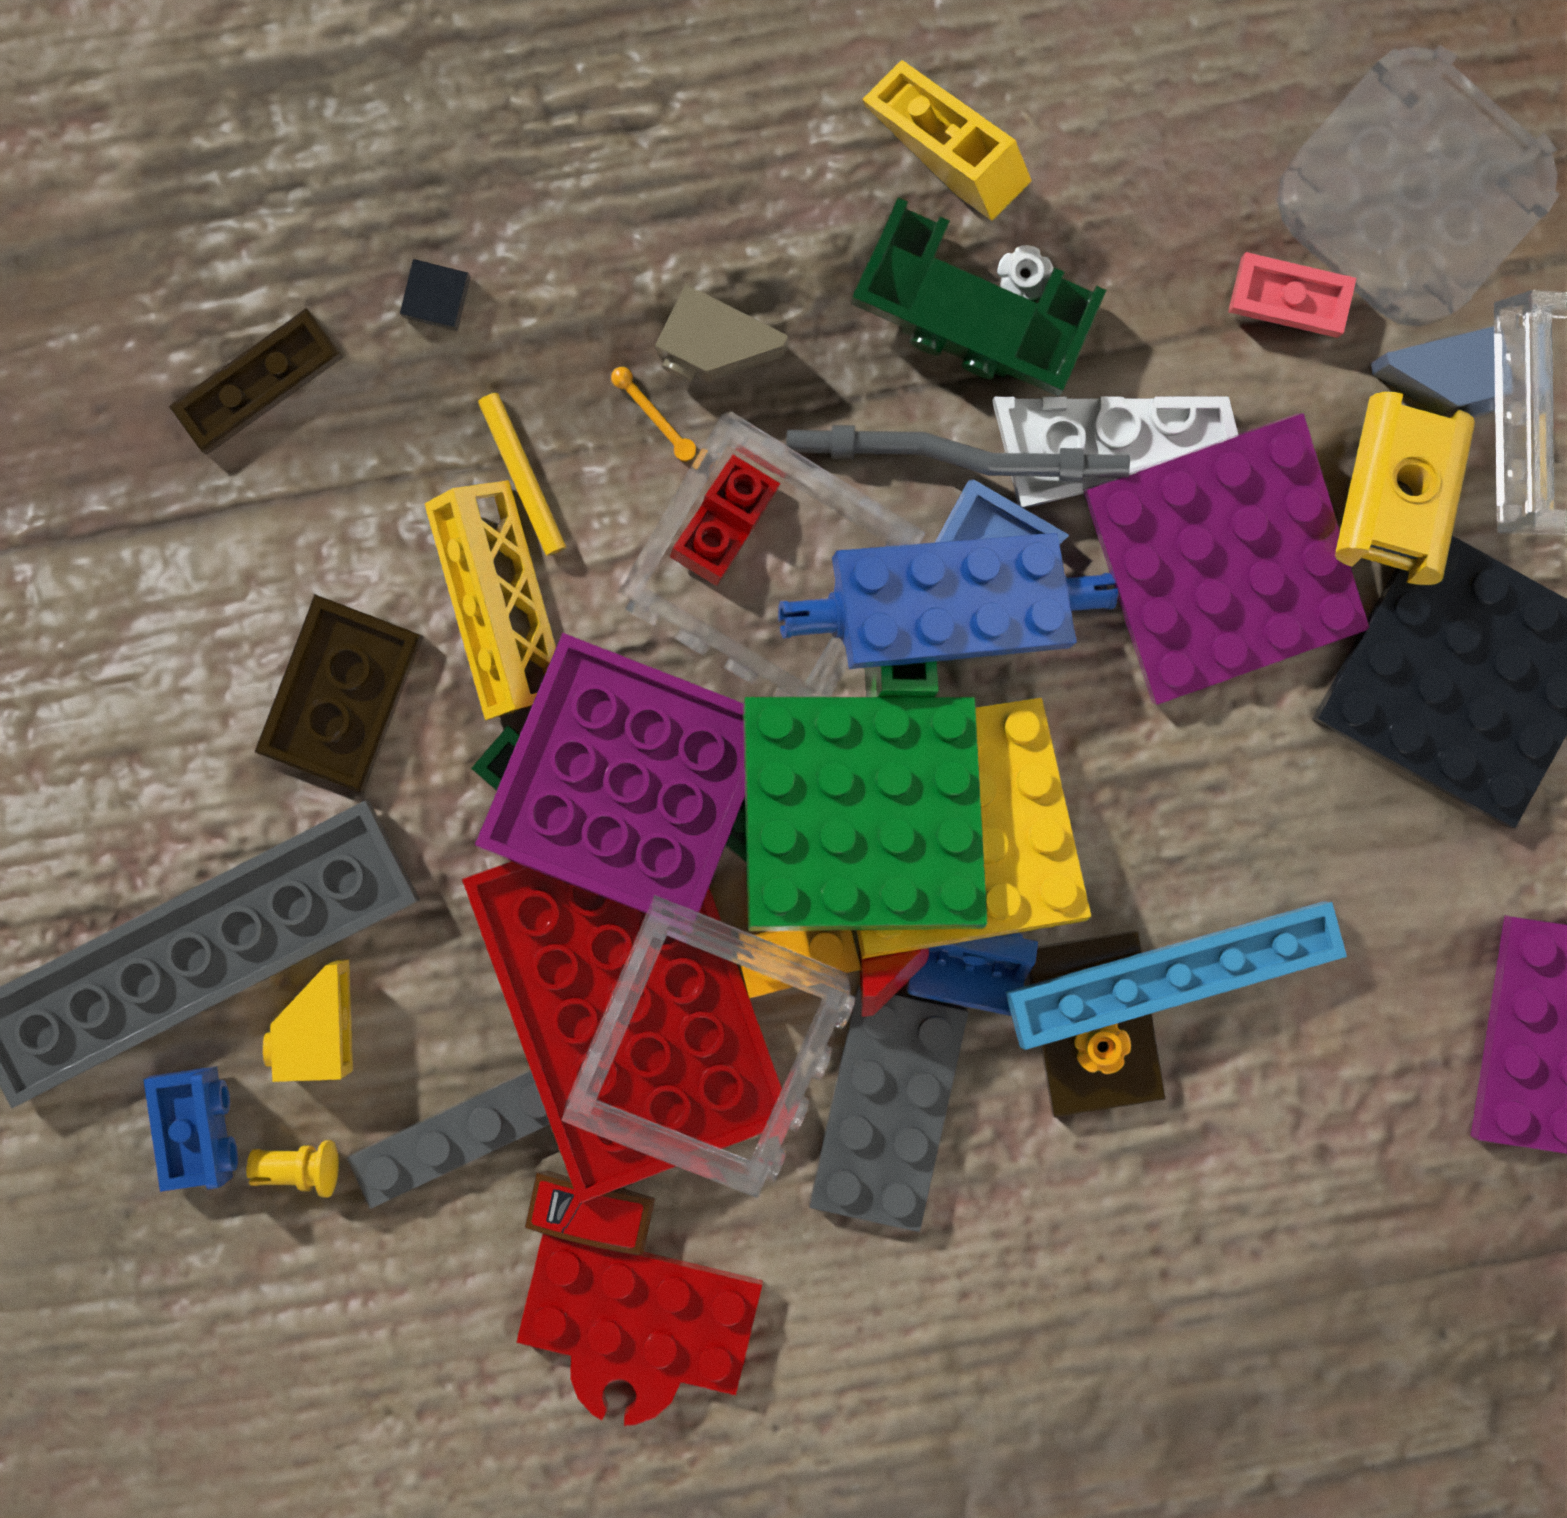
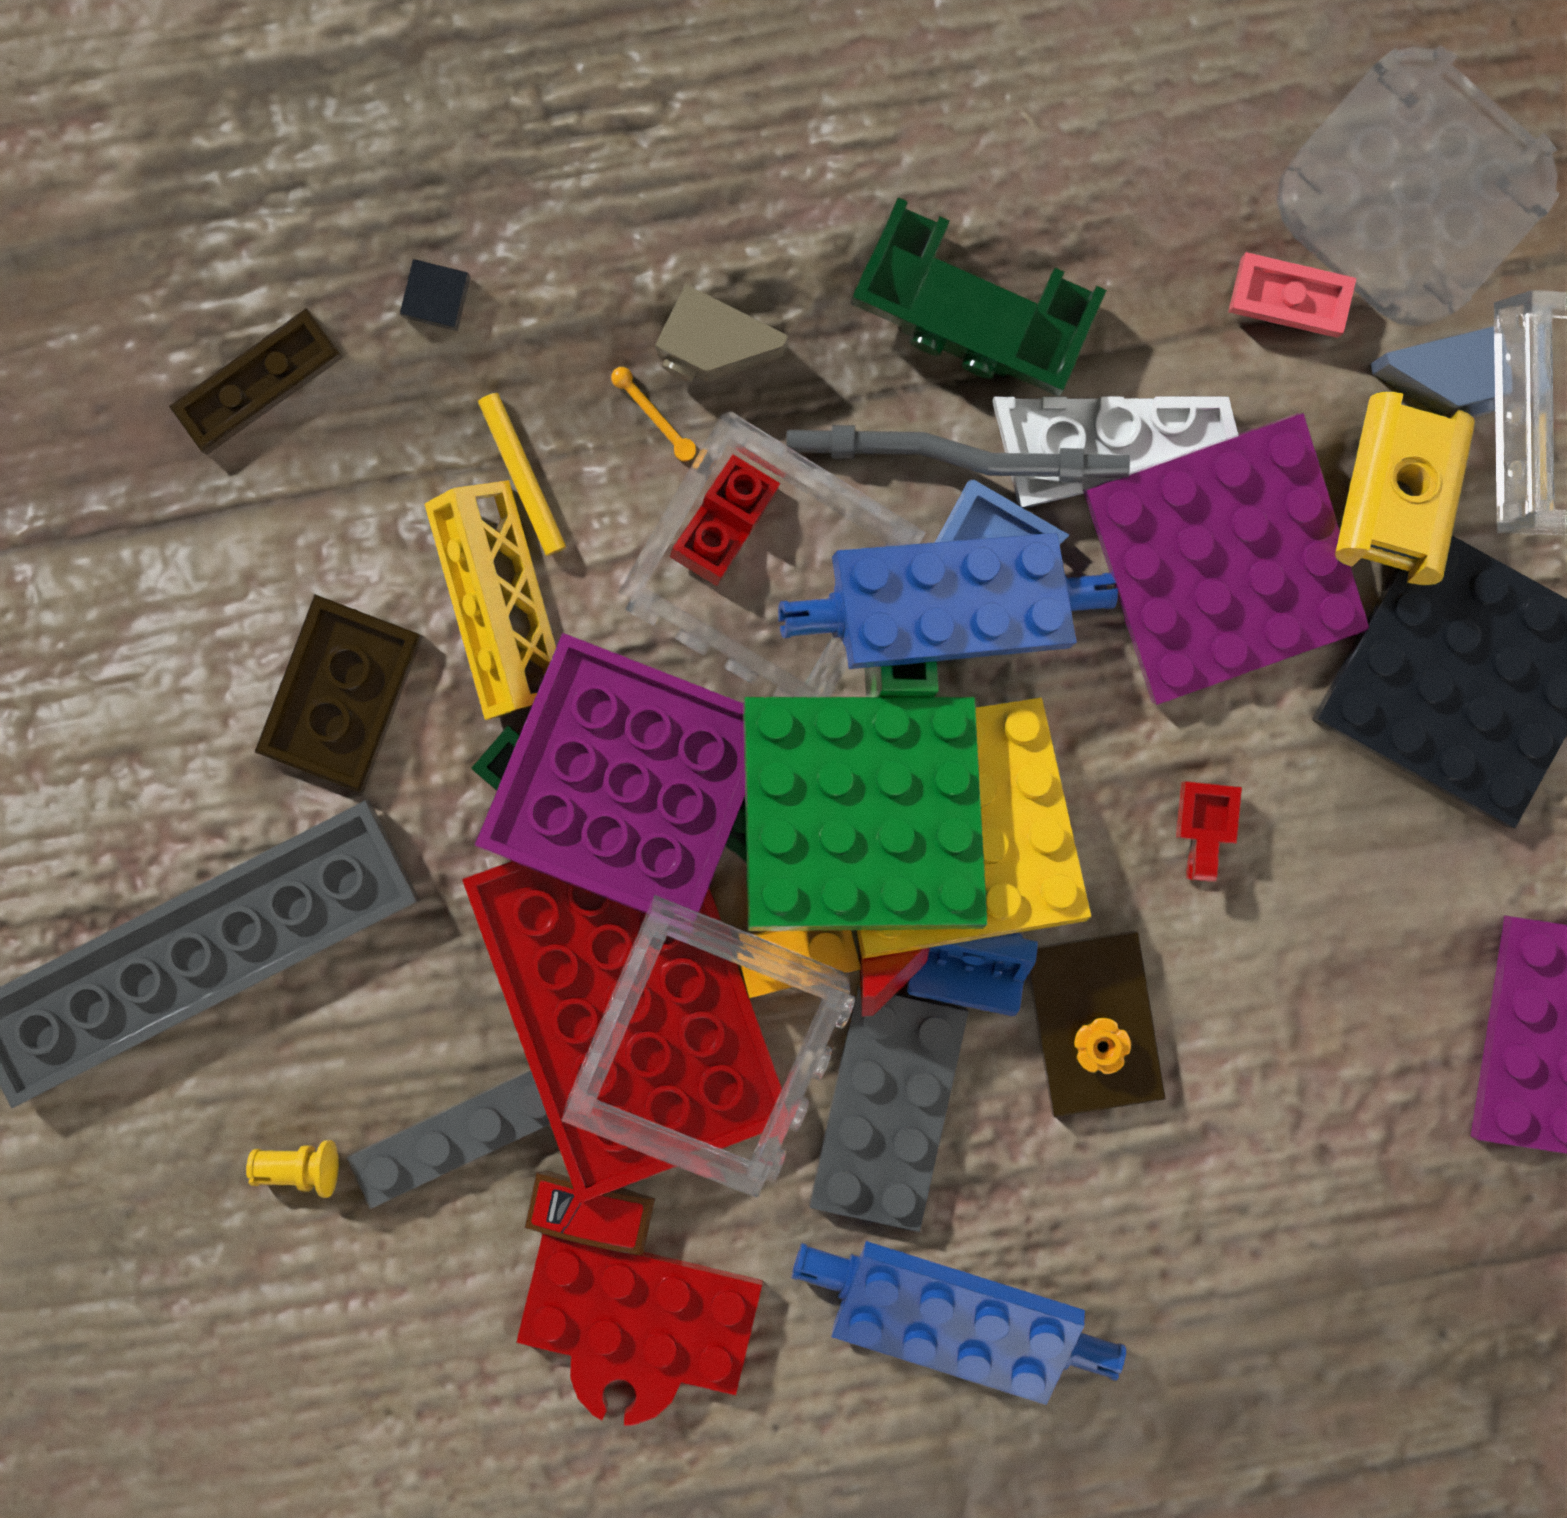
blue bracket [143,1066,238,1192] -> none
yellow slope [263,959,353,1082] -> none
yellow slope [862,60,1032,221] -> none
white plate [997,245,1053,301] -> none
dark azure plate [1005,901,1347,1050] -> none
none -> blue plate [791,1241,1126,1405]
none -> red plate [1176,781,1242,882]

